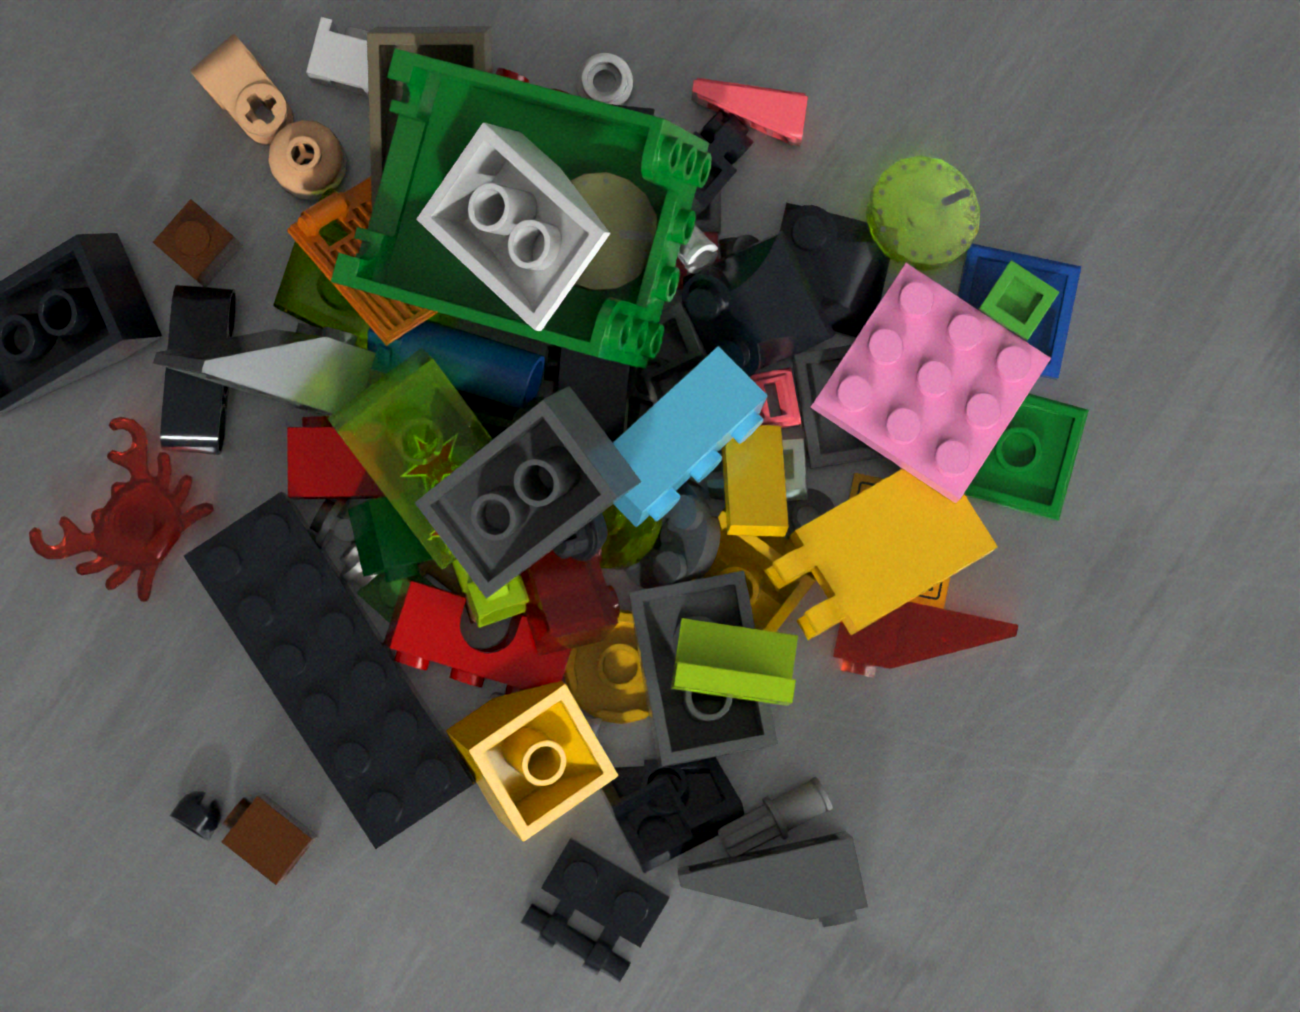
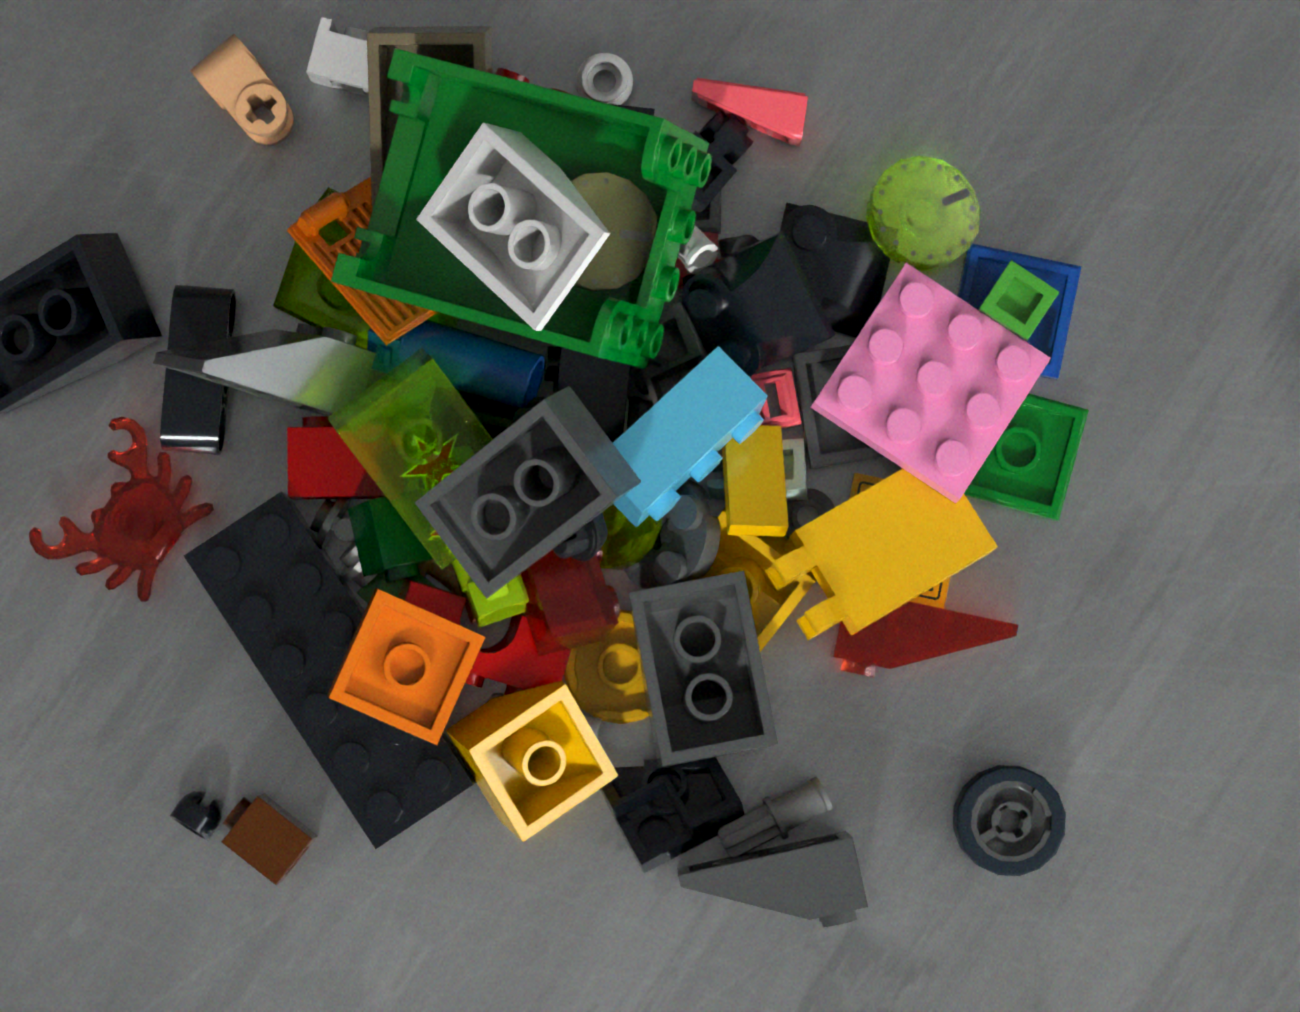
reddish brown brick [153,199,243,287] -> none
light nougat head [268,120,347,200] -> none
black plate [520,837,670,982] -> none
lime panel [671,618,798,706] -> none
none -> orange plate [327,588,485,745]
none -> wheel [953,765,1066,876]

